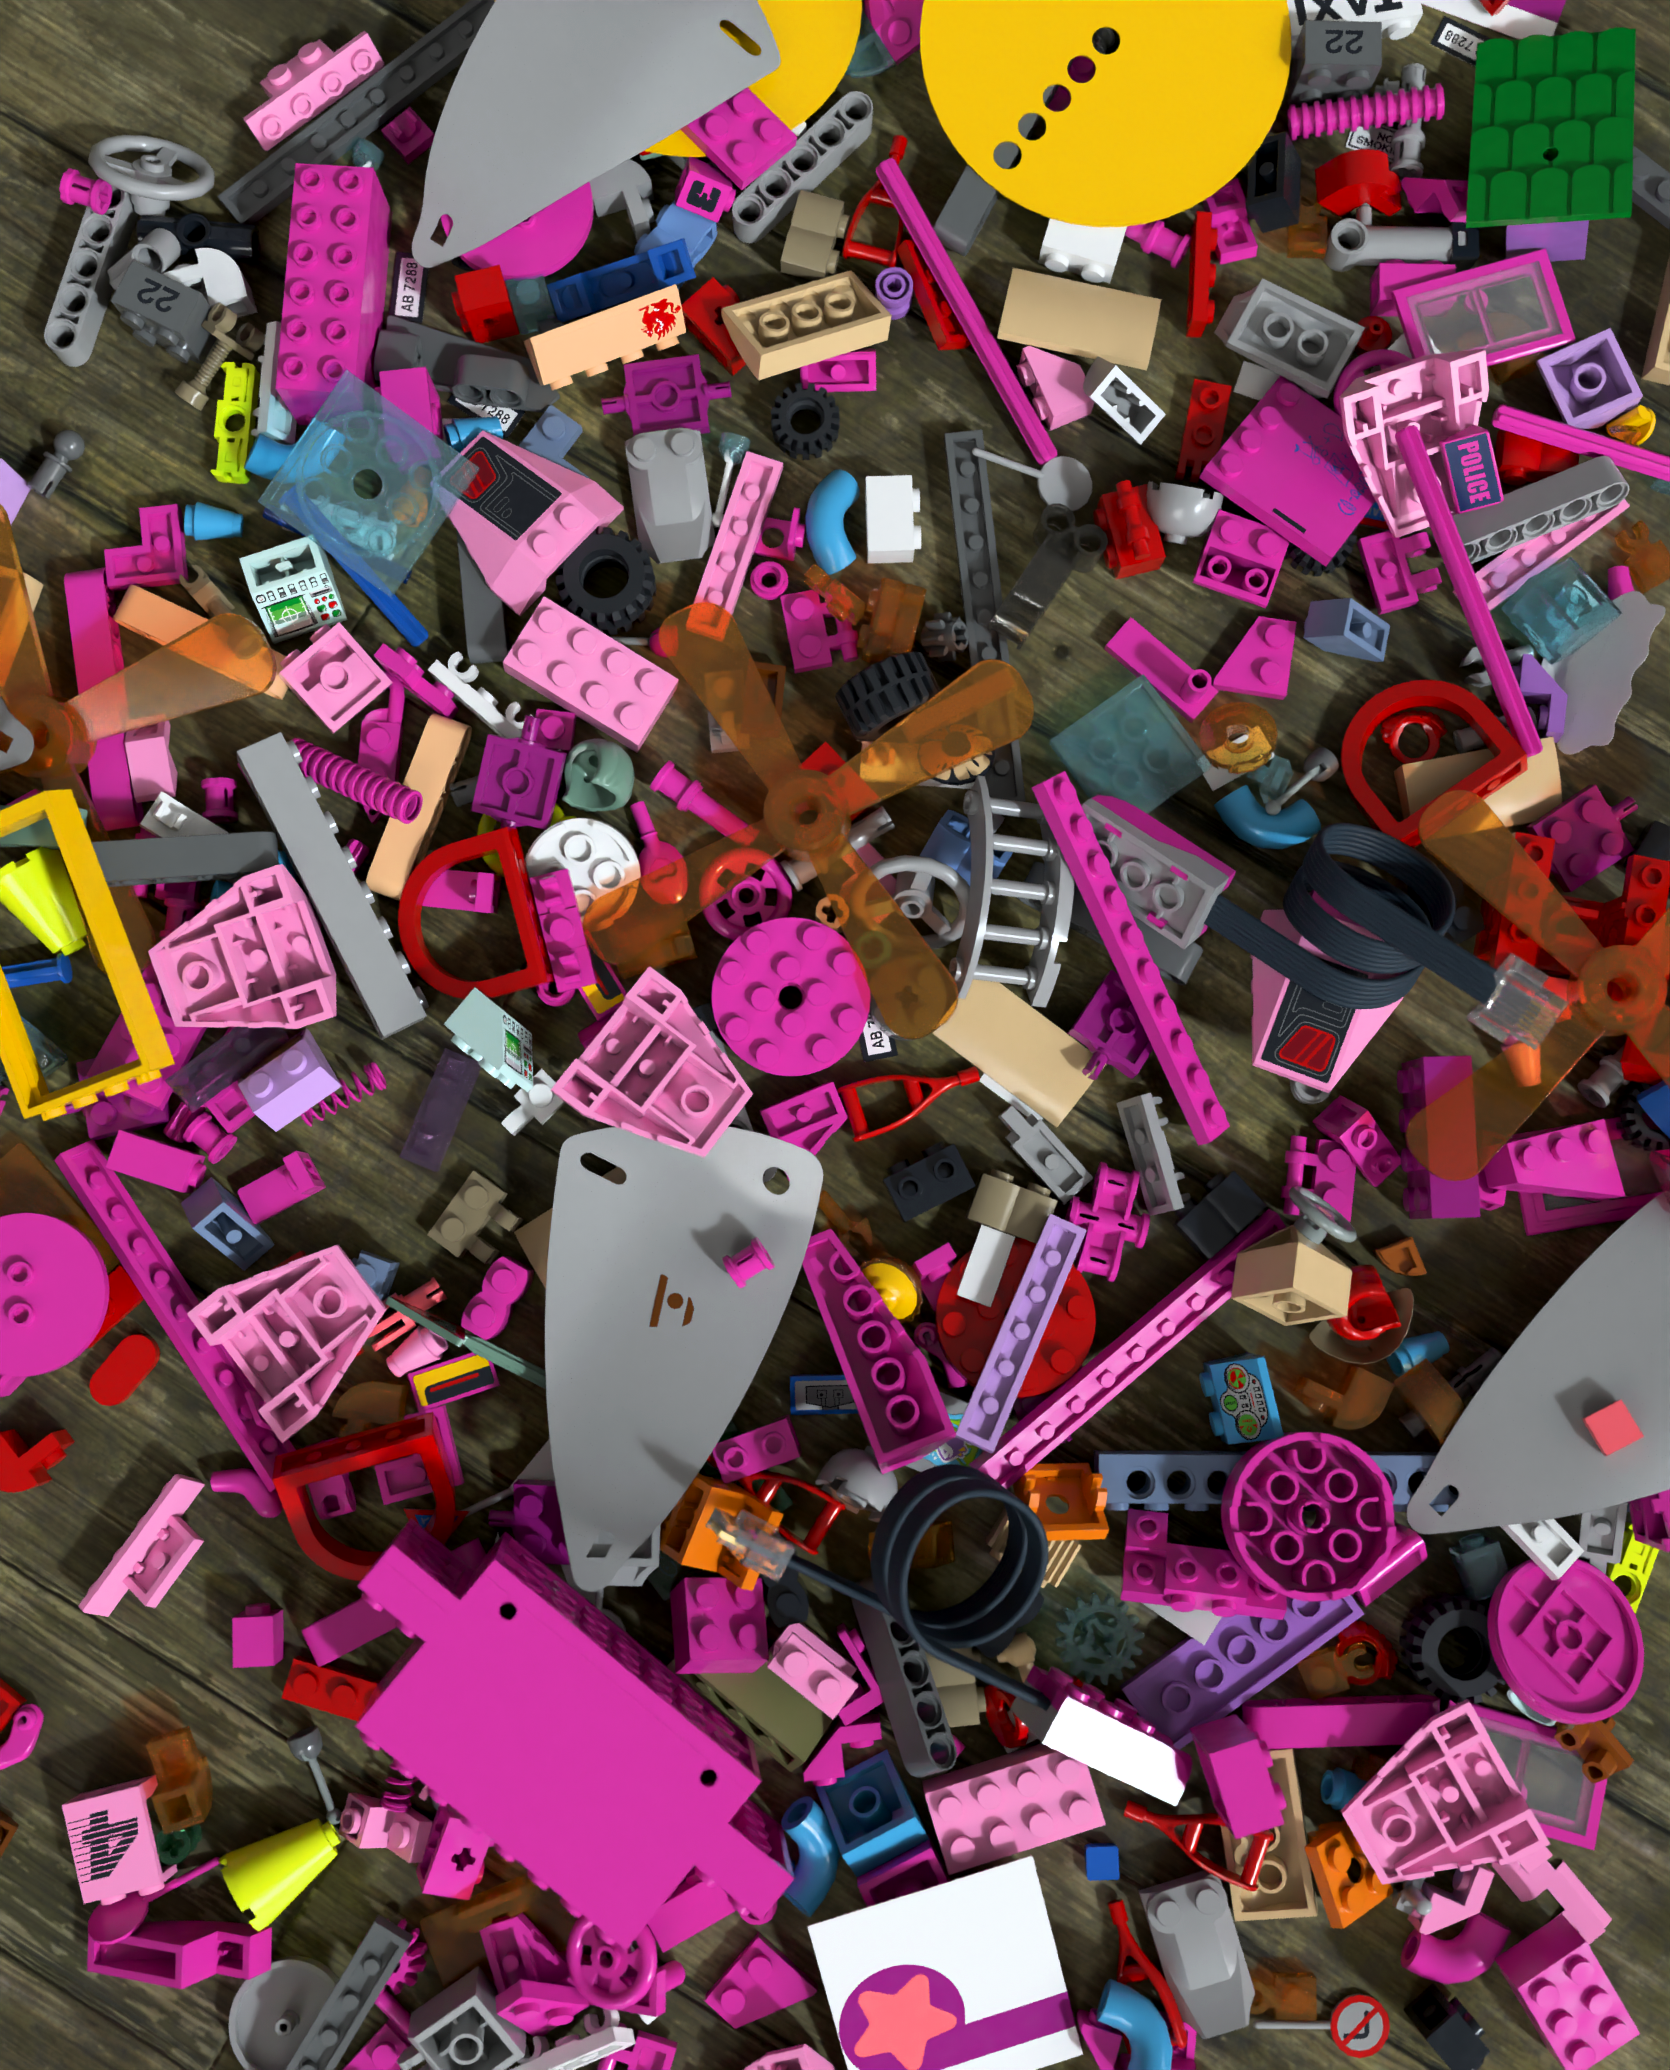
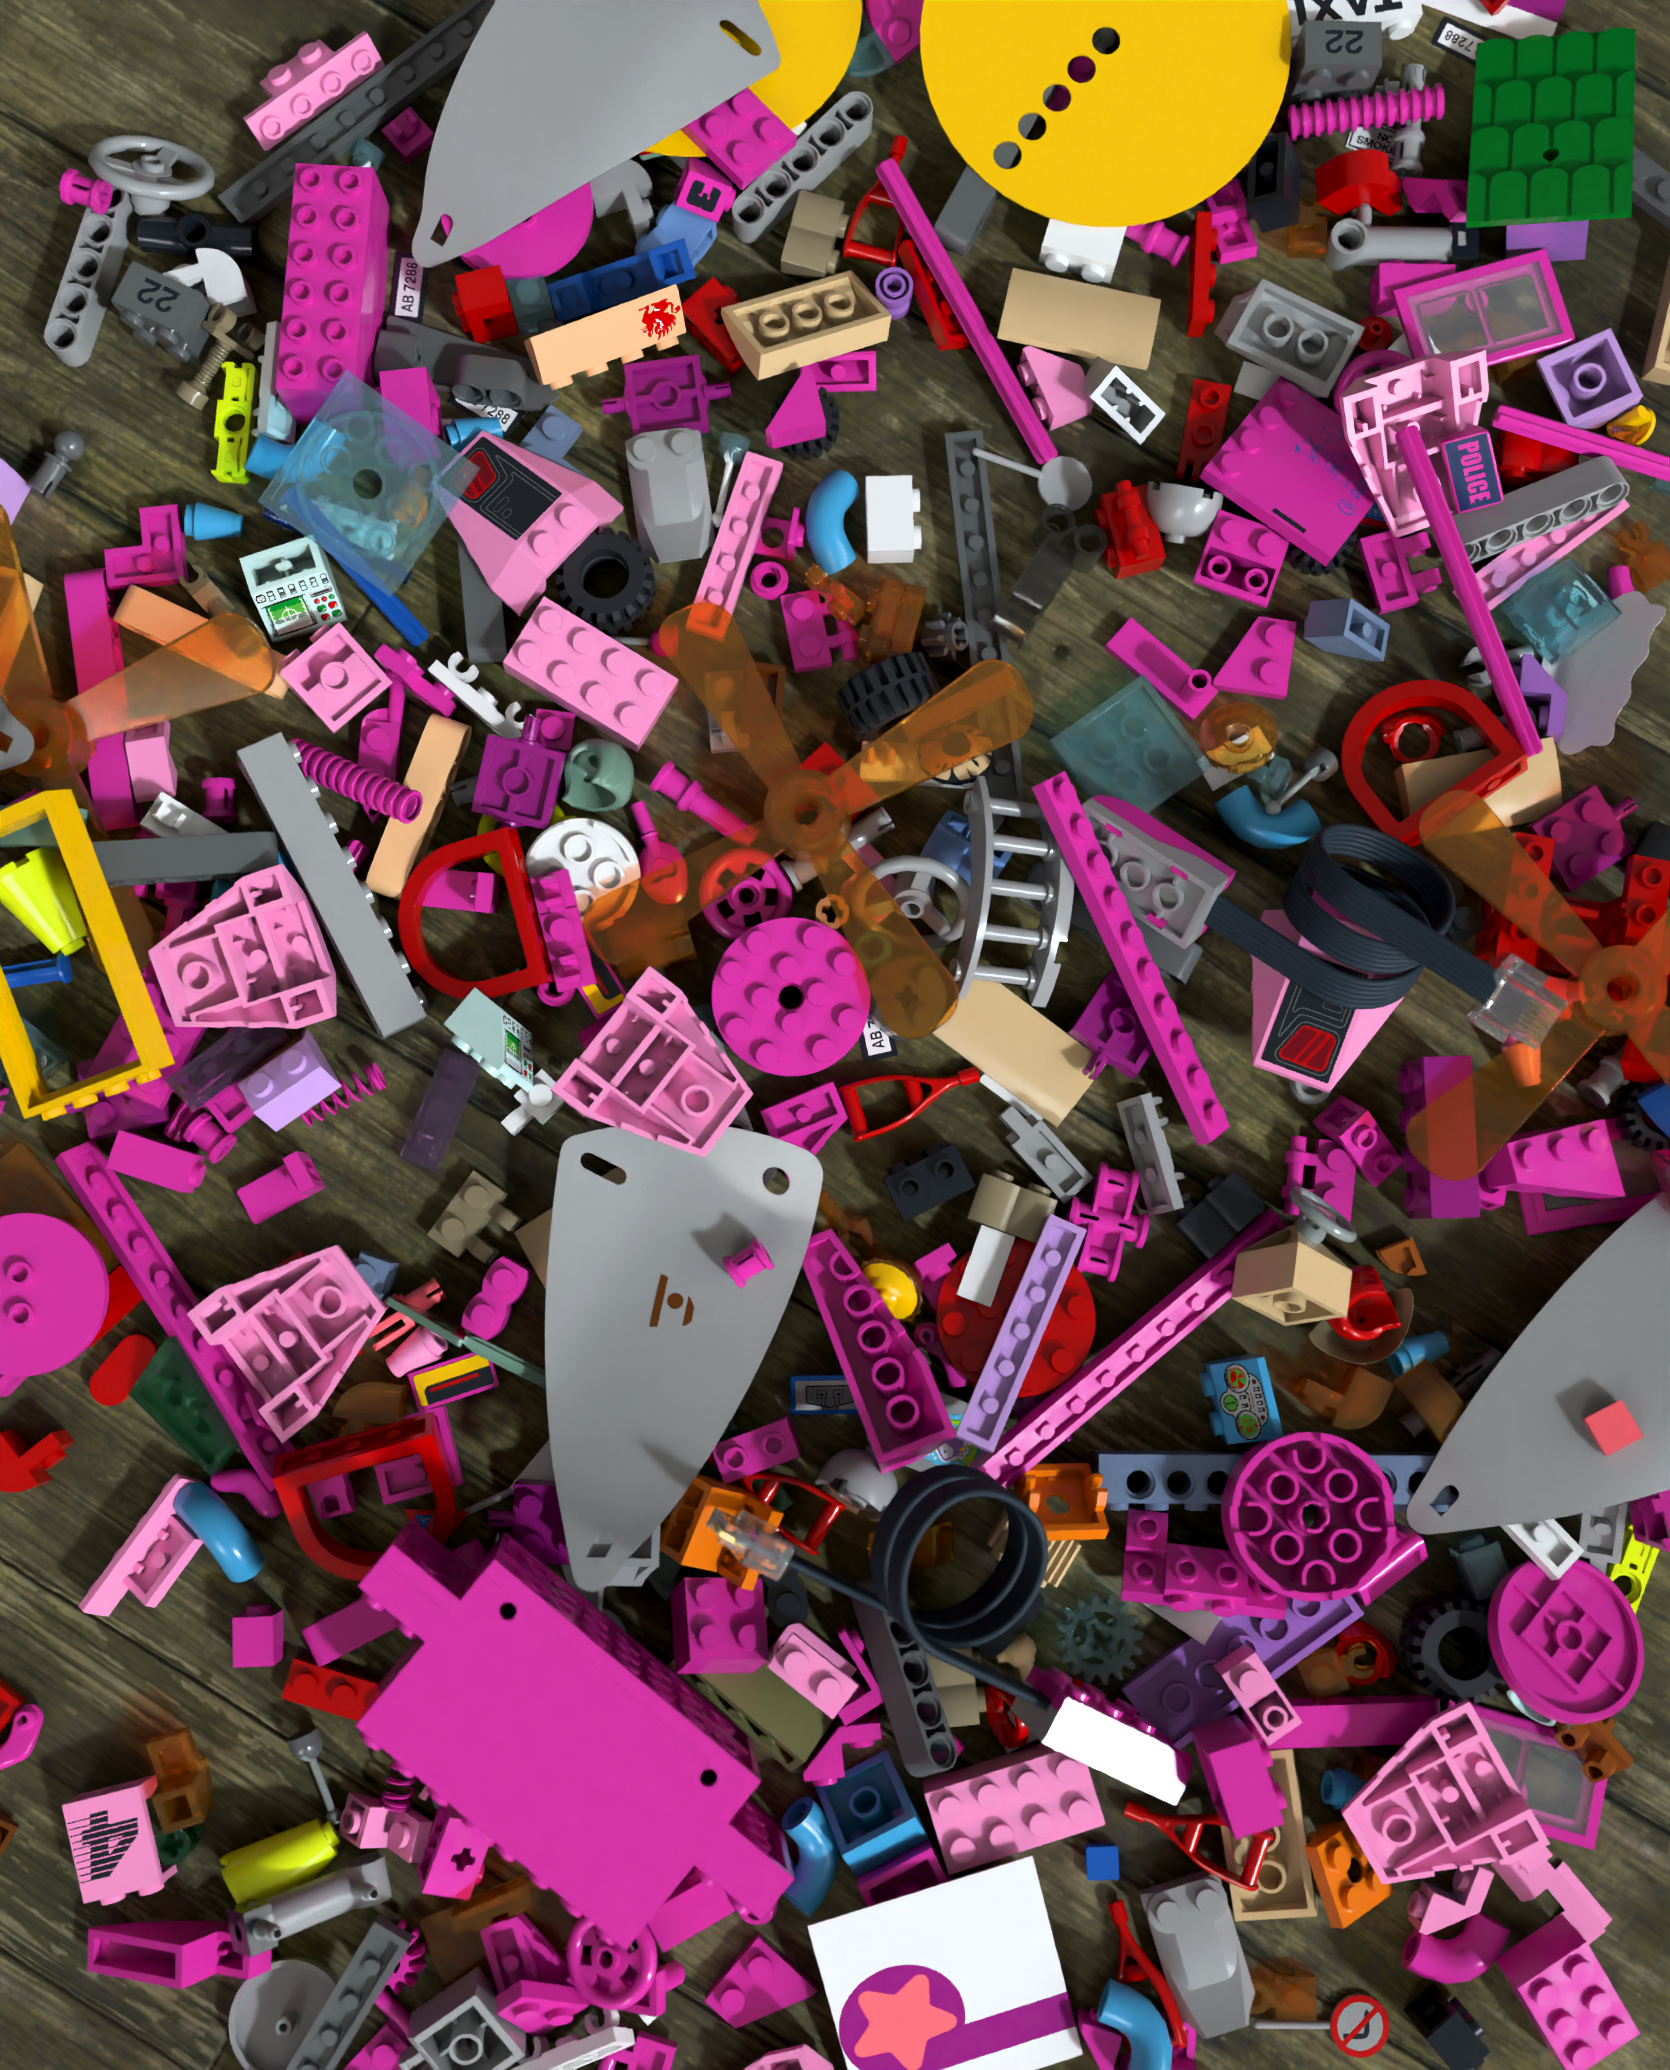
dark pink piece [88,1857,220,1945] -> none
light grey piece [107,228,181,290] -> none
sand blue slope [181,1177,274,1271] -> none
light grey bar [1392,1878,1432,1915] -> none
none -> clear green wing [128,1336,240,1476]
none -> dark azure cylinder [174,1482,265,1582]
none -> light grey piece [226,1852,392,1957]
none -> dark pink slope [766,367,826,449]
none -> bright pink slope [1213,1643,1302,1746]

